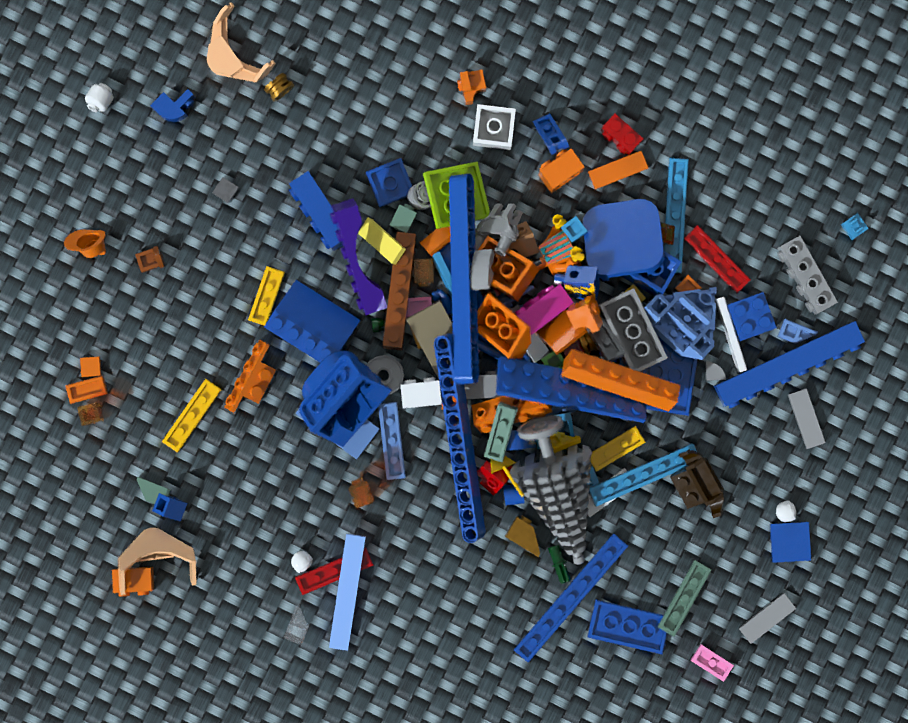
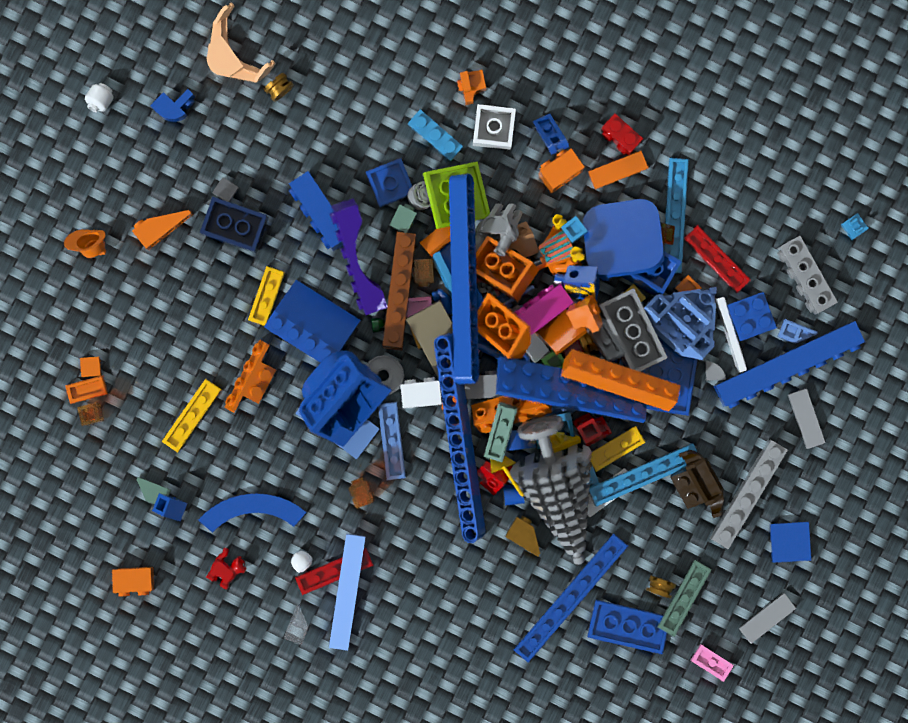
light nougat piece [118,528,196,595] -> none
dark orange tile [135,246,165,273] -> none
light yellow tile [358,217,406,265] -> none
light grey slope [471,249,495,290] -> none
dark green axle [548,545,571,584] -> none
white piece [776,501,797,522] -> none
none -> orange slope [132,210,193,250]
none -> blue tile [198,494,307,533]
none -> dark blue brick [200,196,269,253]
none -> red animal [206,548,247,590]
none -> dark azure plate [408,110,463,162]
none -> red brick [572,413,612,447]
none -> pearl gold wheel [646,575,676,599]
none -> light grey brick [709,440,788,549]

